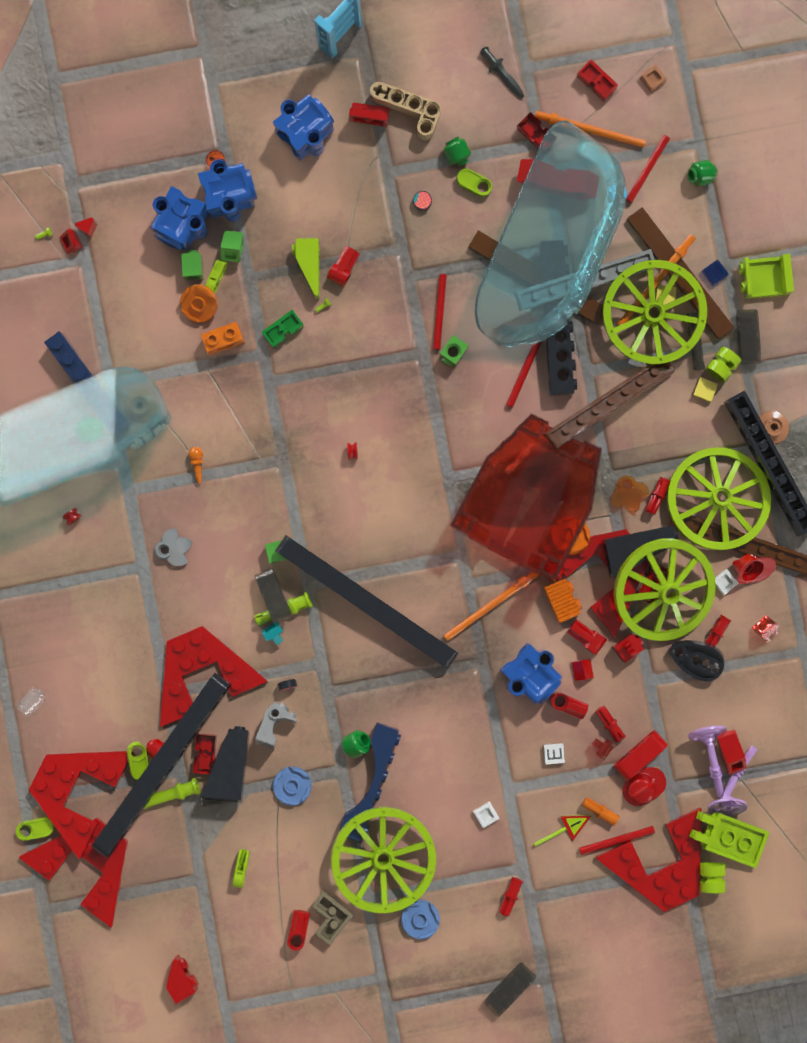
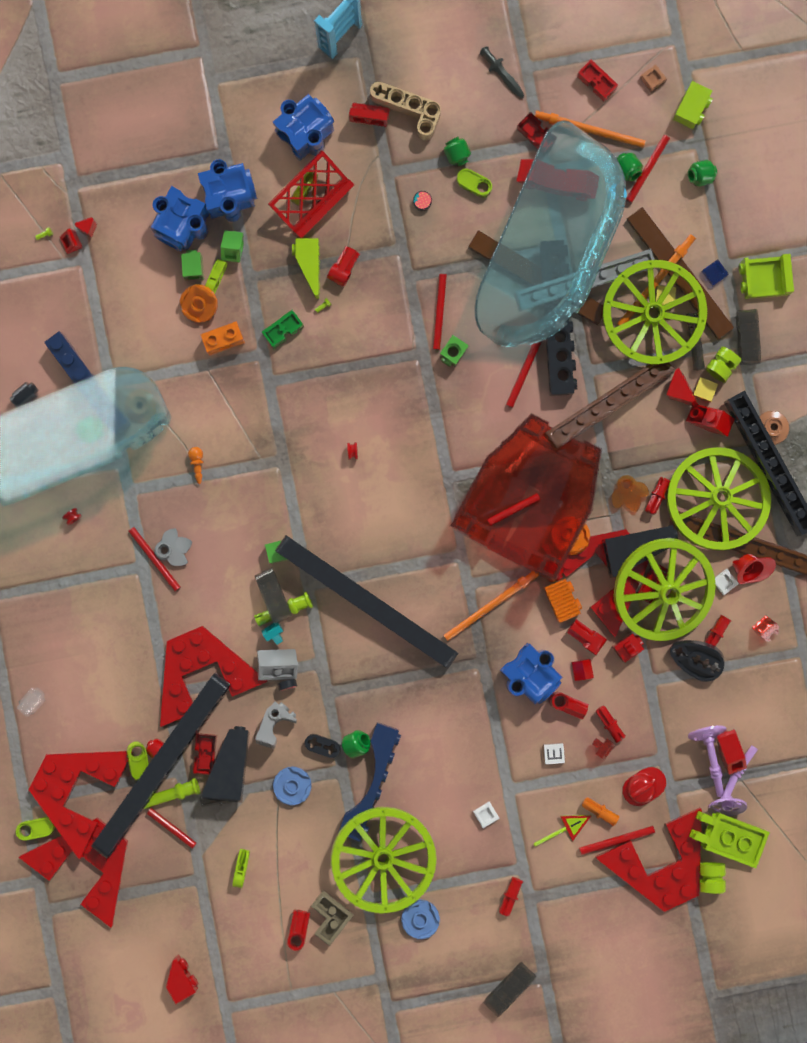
clear red tile [206,150,226,168] -> none
red beam [613,730,668,781] -> none
none -> black brick [10,382,39,410]
none -> red bar [128,527,181,592]
none -> red bar [146,808,197,849]
none -> light grey panel [257,649,298,680]
none -> red fence [268,150,354,238]
none -> lime piece [291,172,318,206]
none -> black beam [305,734,340,758]
none -> red bar [486,493,540,526]
none -> green head [614,153,643,182]
none -> red slope [666,368,699,407]
none -> lime brick [673,81,713,129]
none -> red slope [686,405,735,437]

